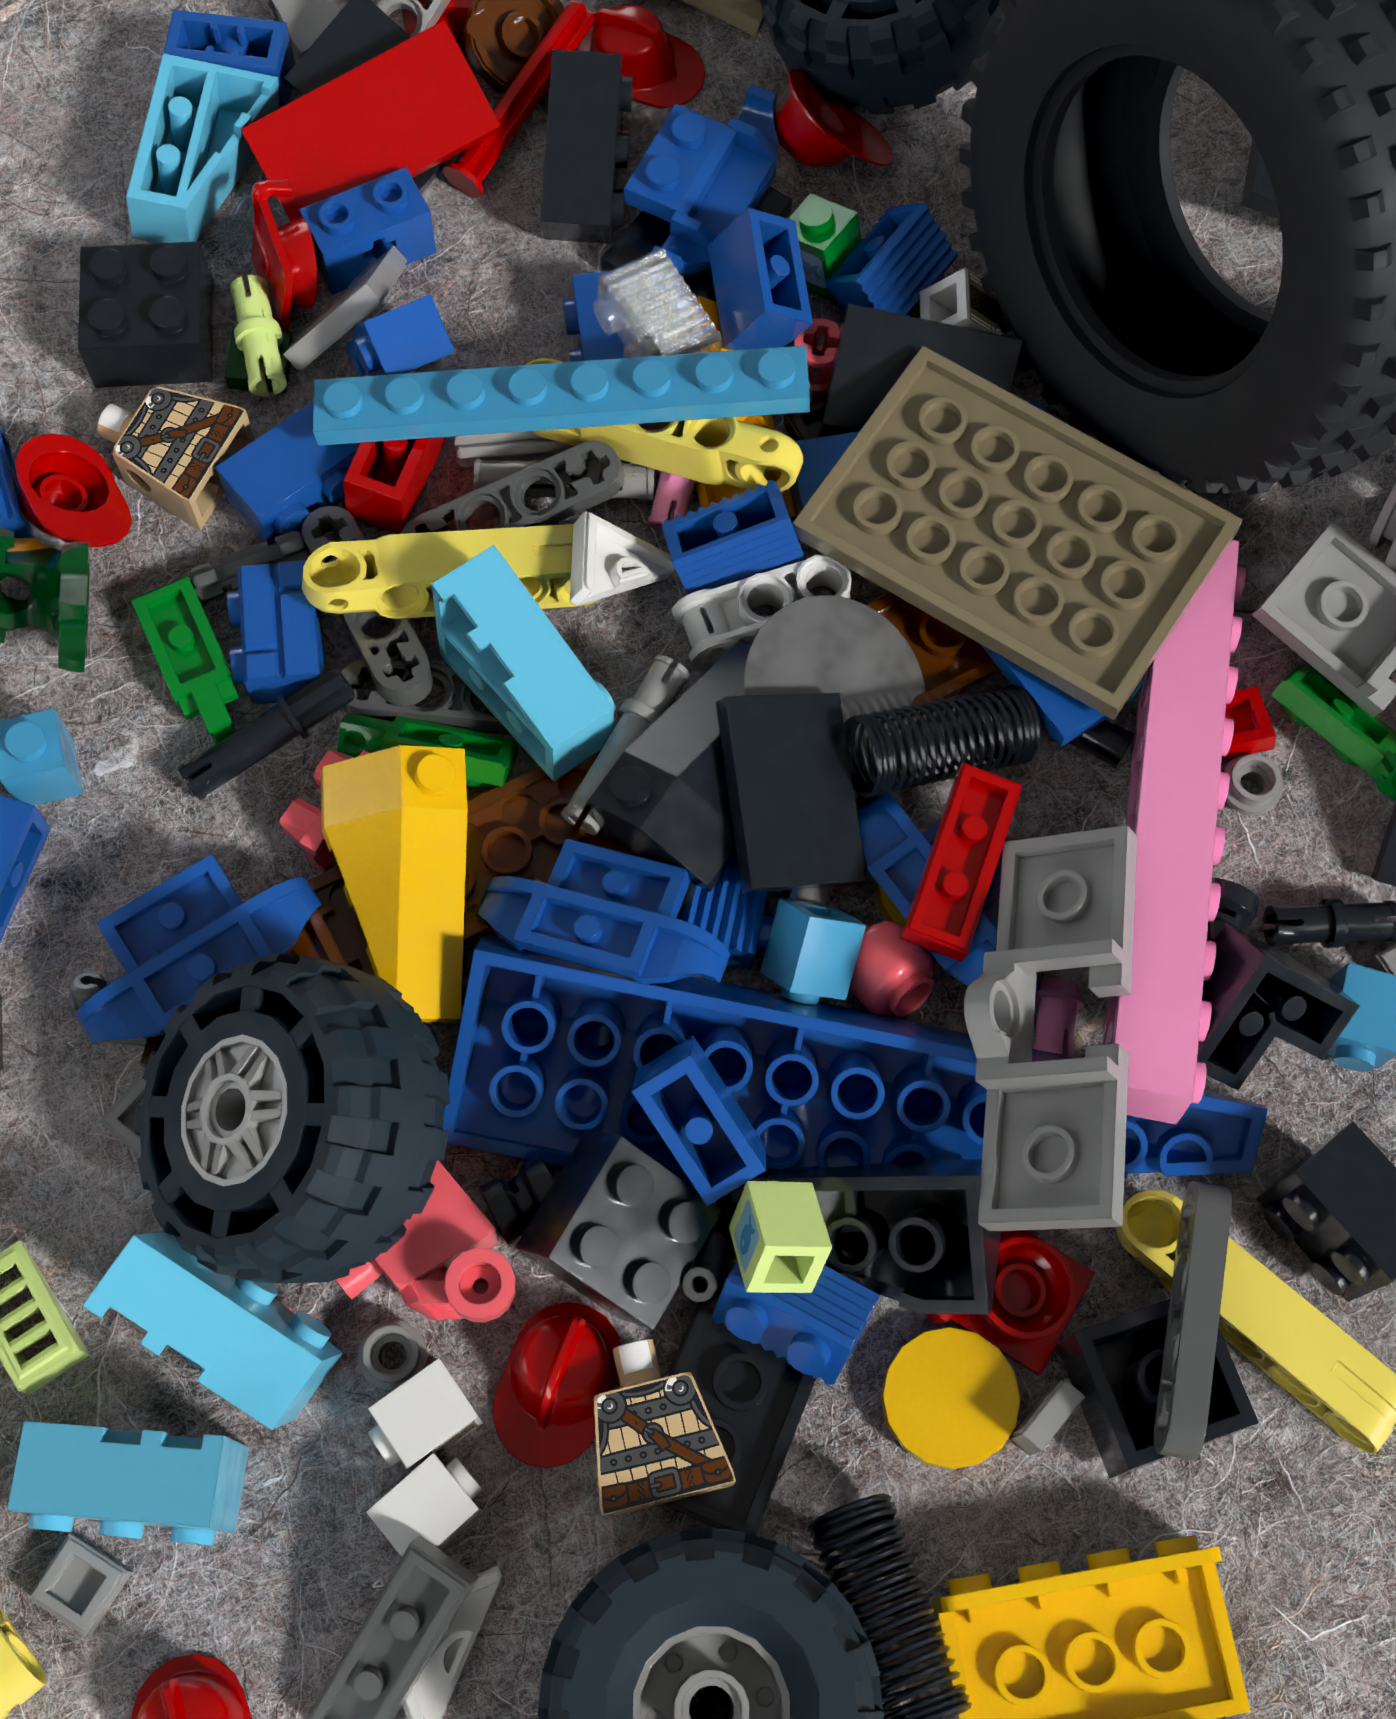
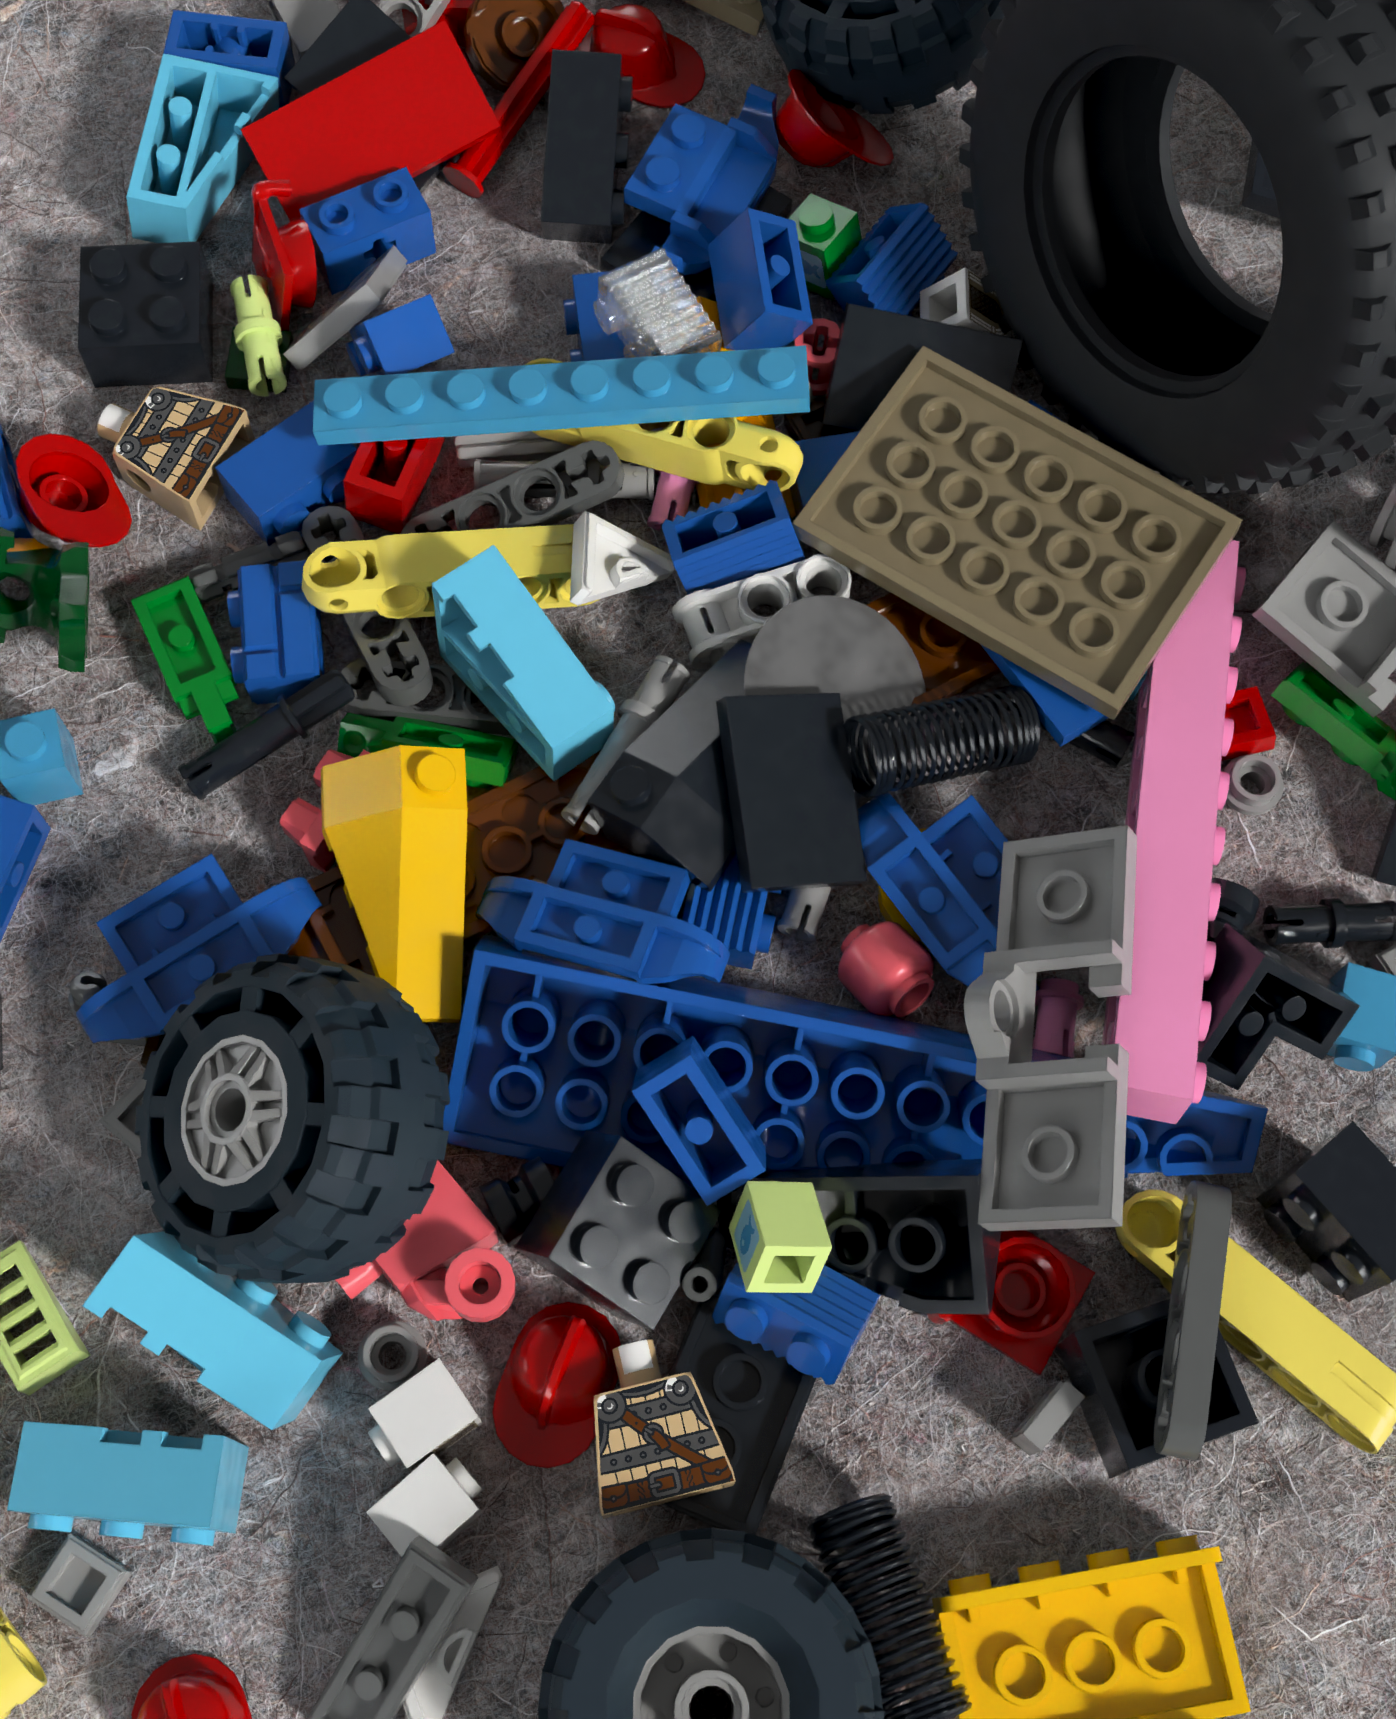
dark azure brick [760,898,866,1005] -> none
yellow tile [880,1327,1021,1470] -> none
red tile [900,762,1023,962] -> none

